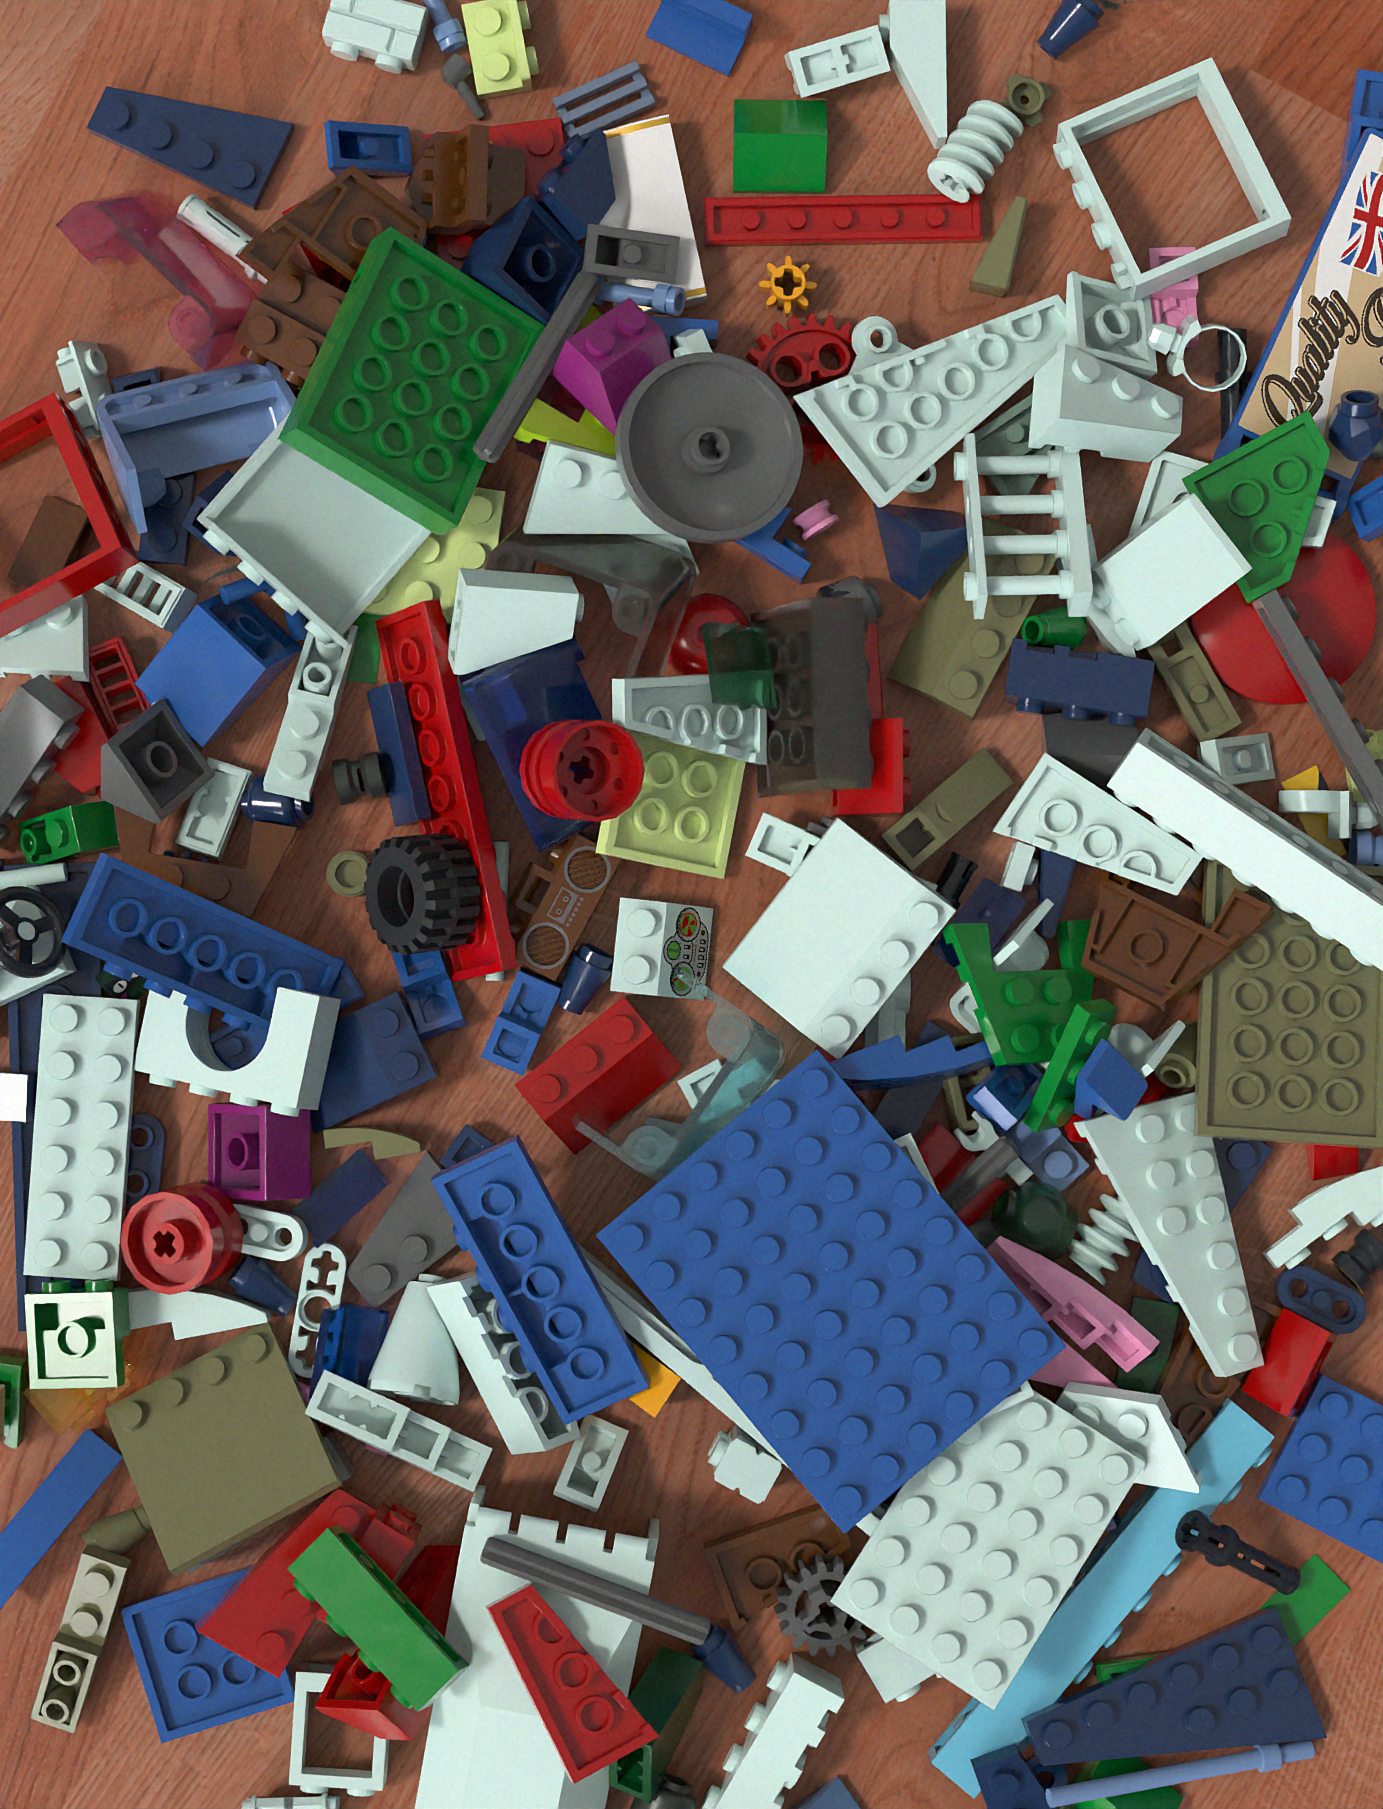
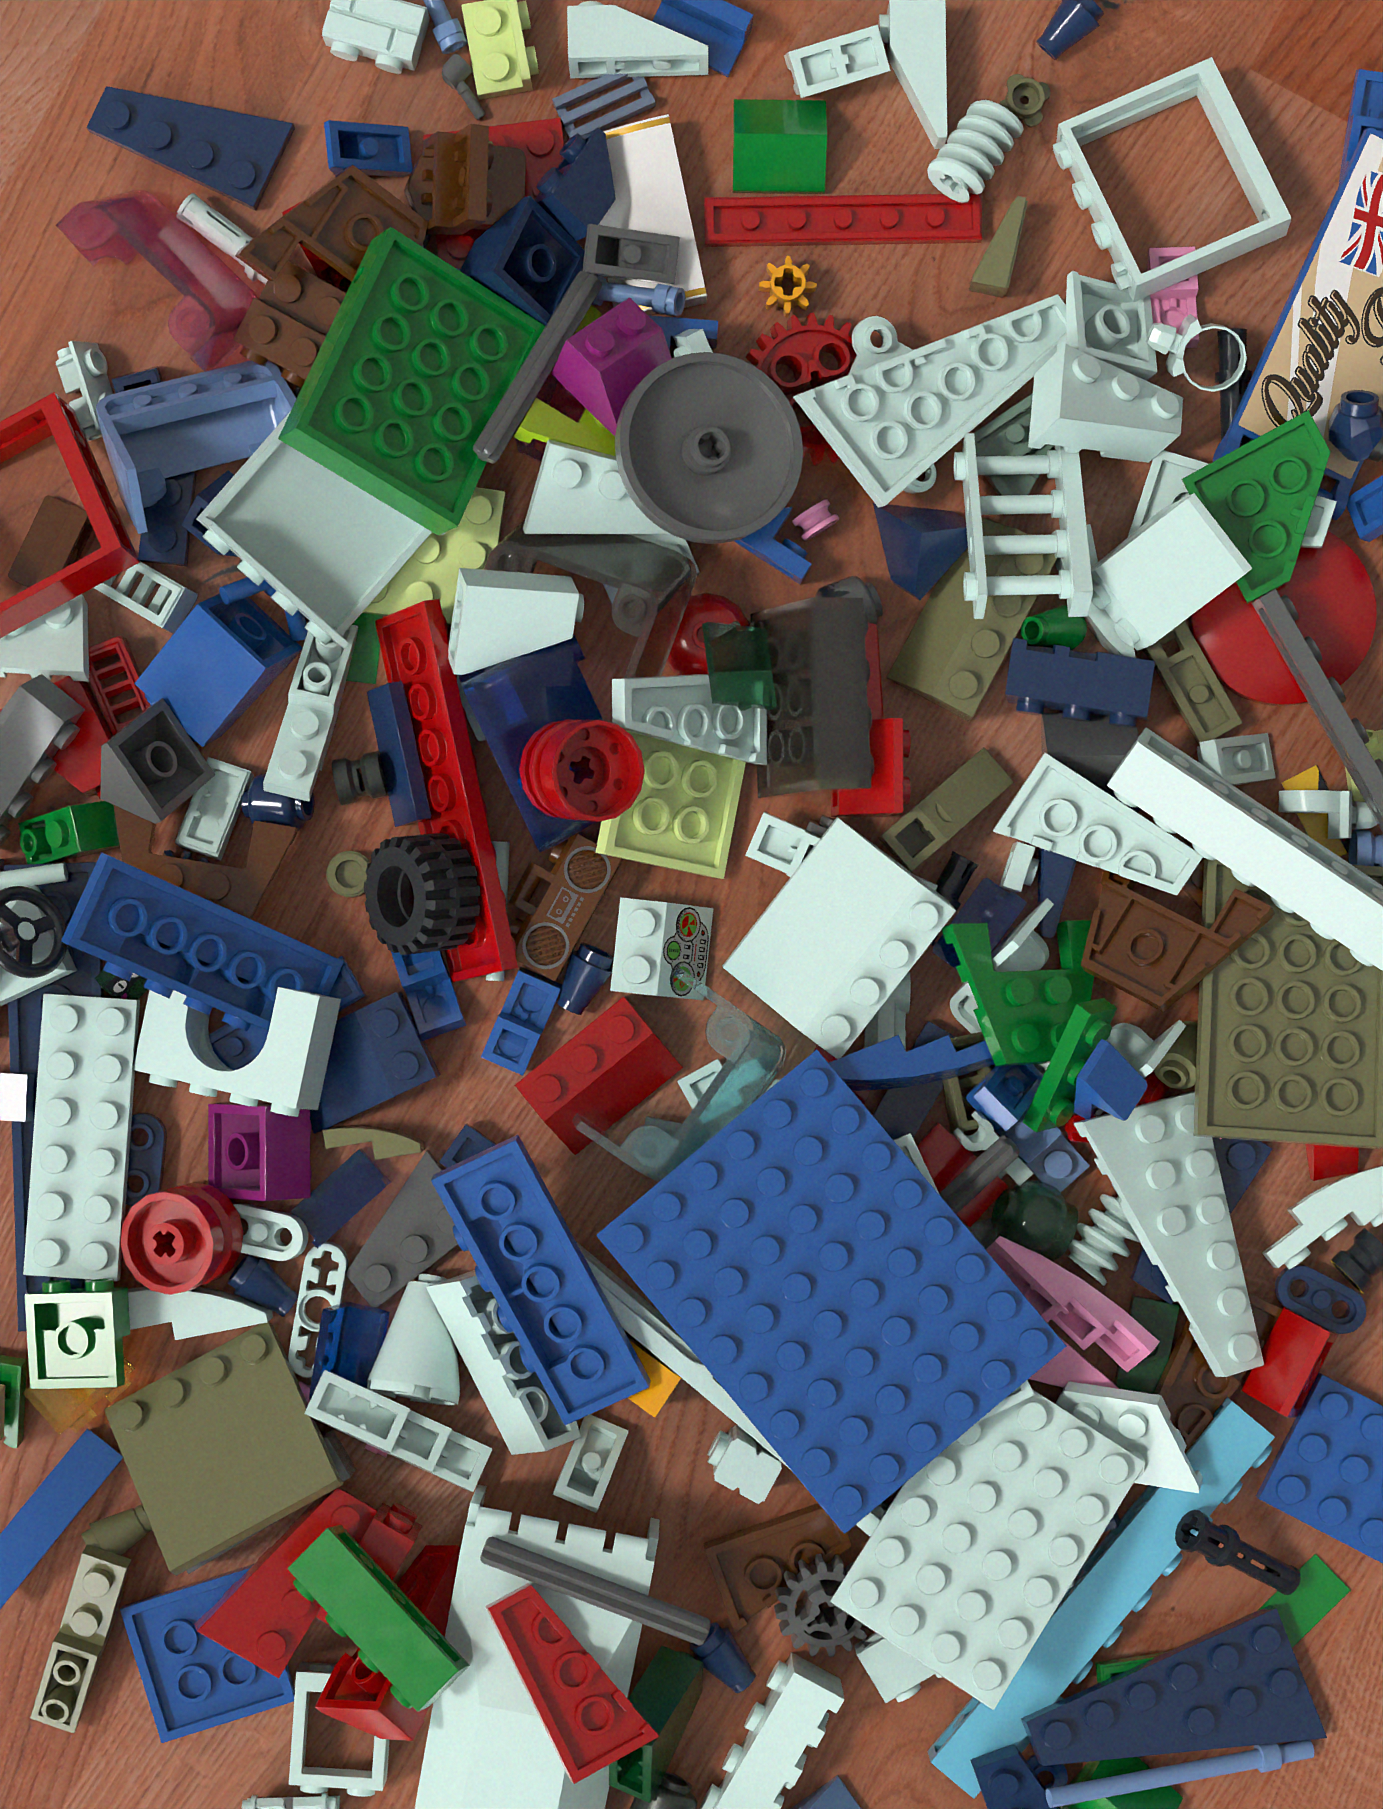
none -> light aqua slope [567,1,708,78]

